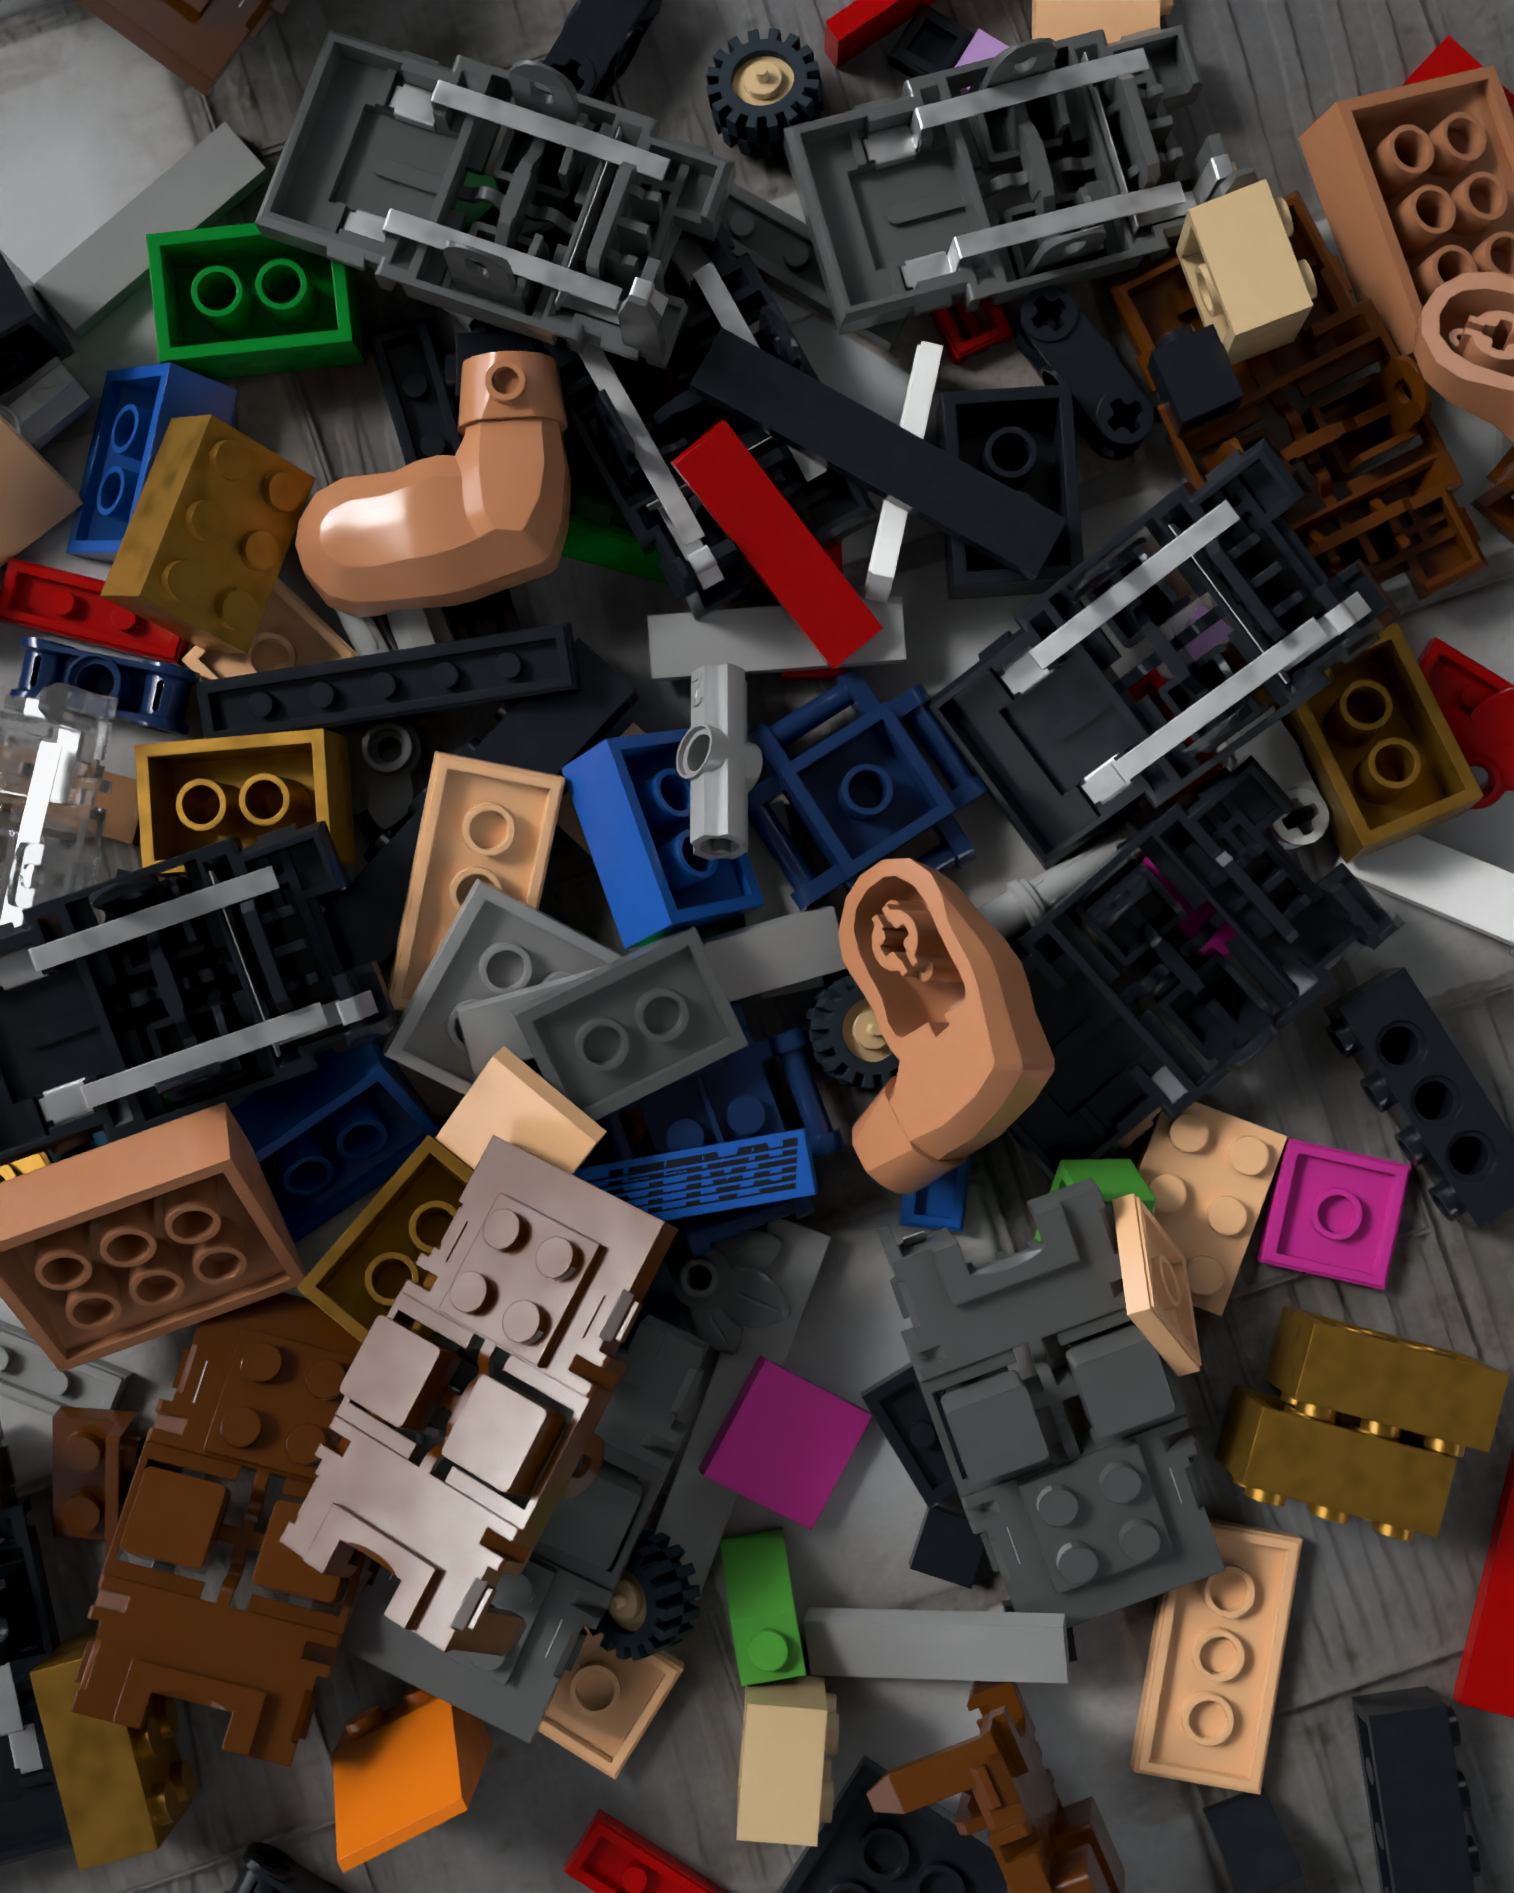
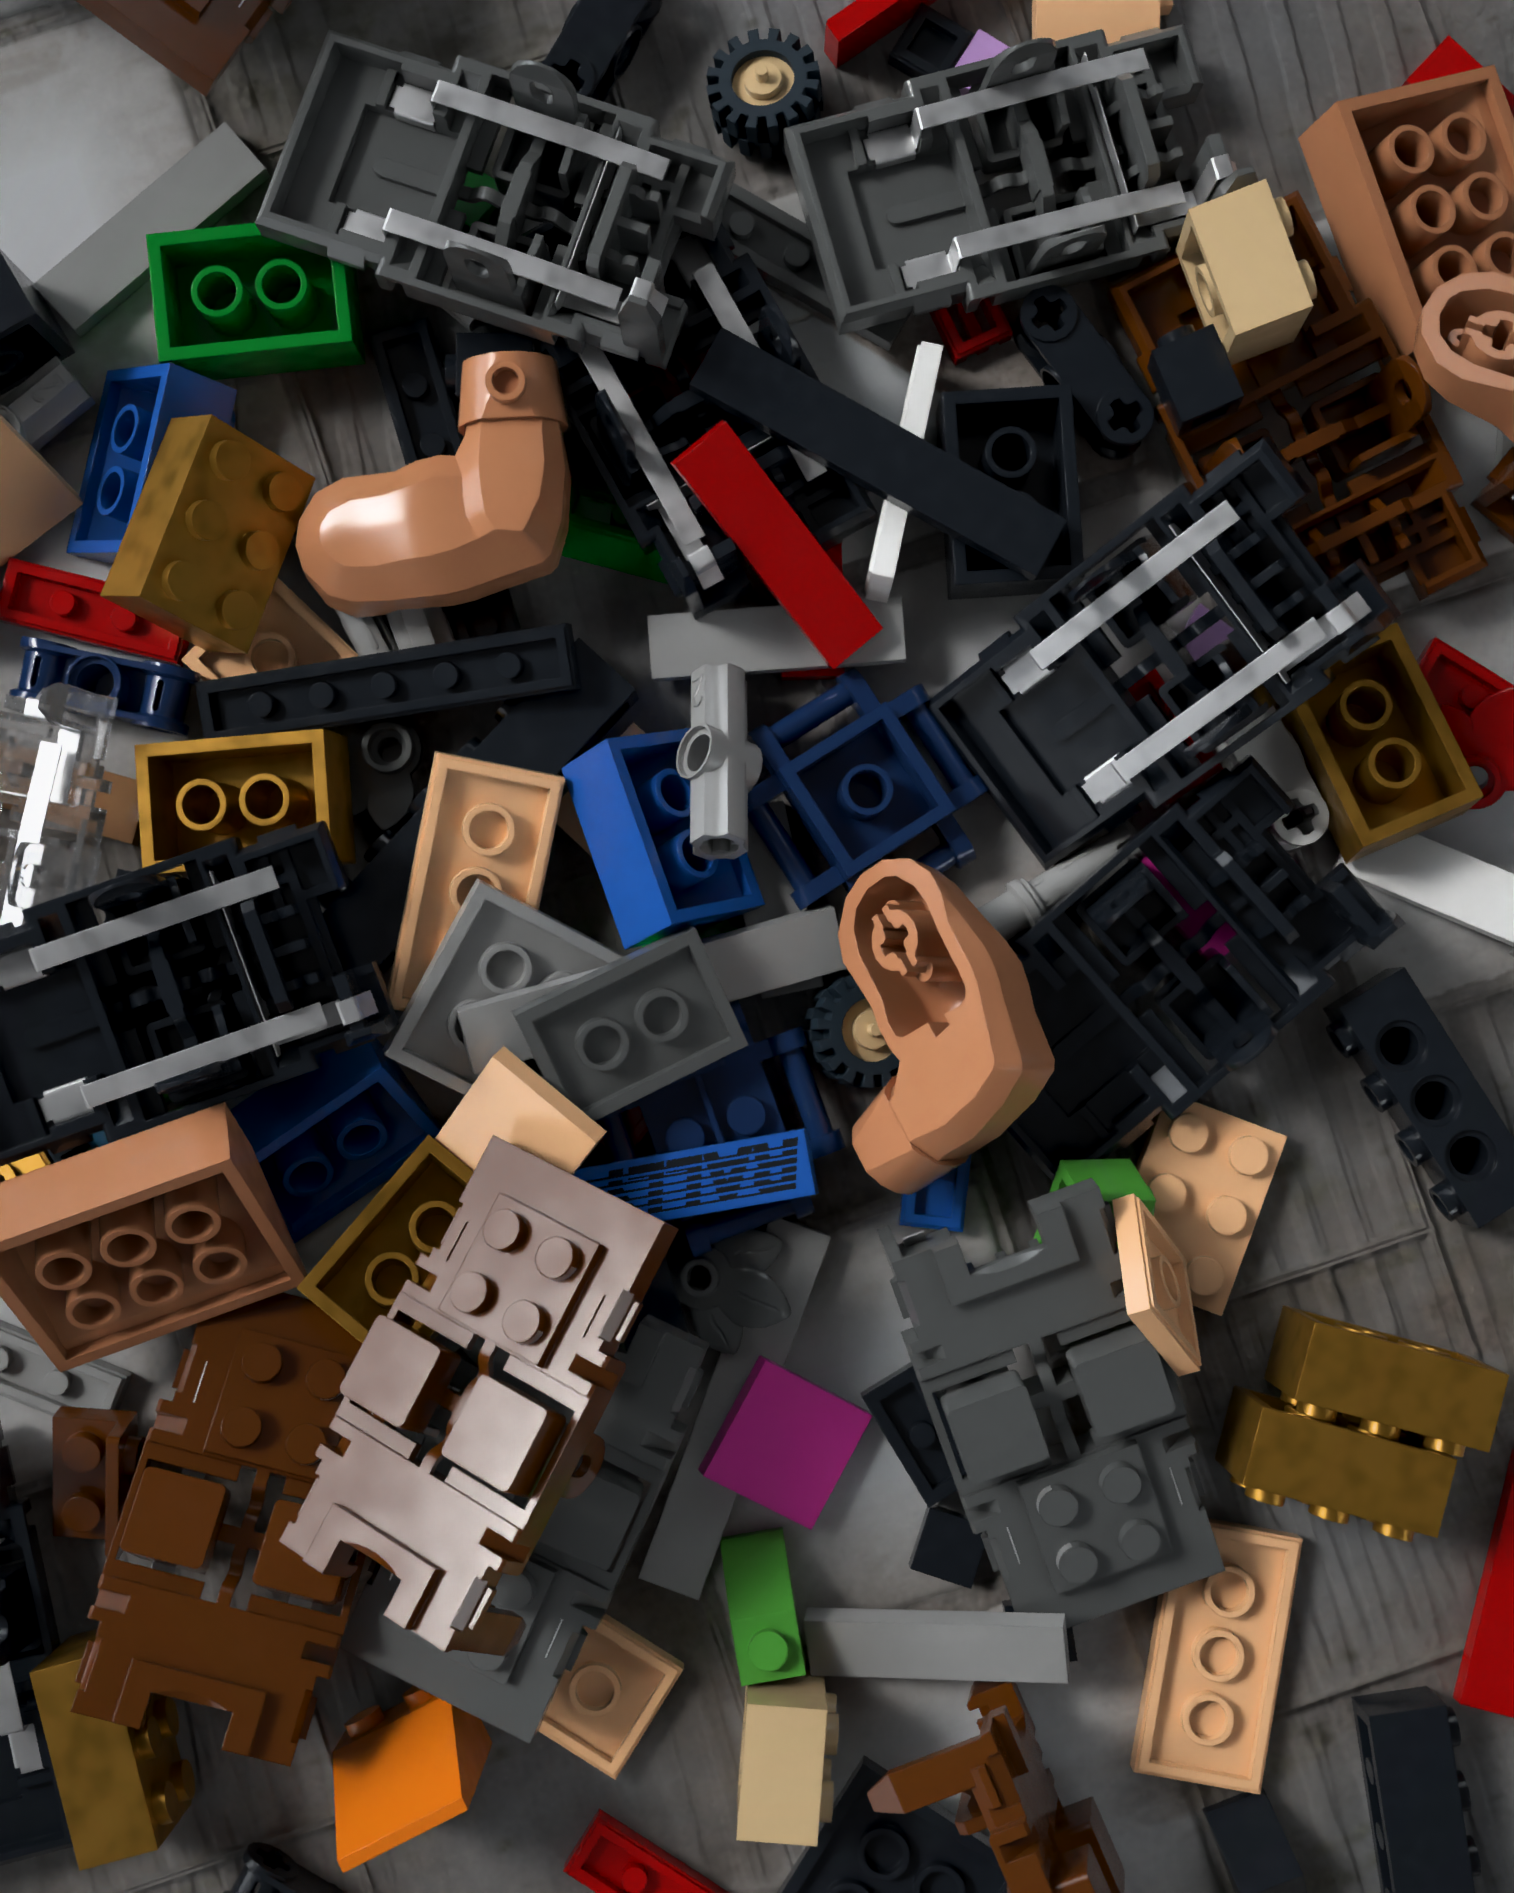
black wheel [588,1529,701,1661] -> none
dark pink tile [1256,1138,1412,1290] -> none

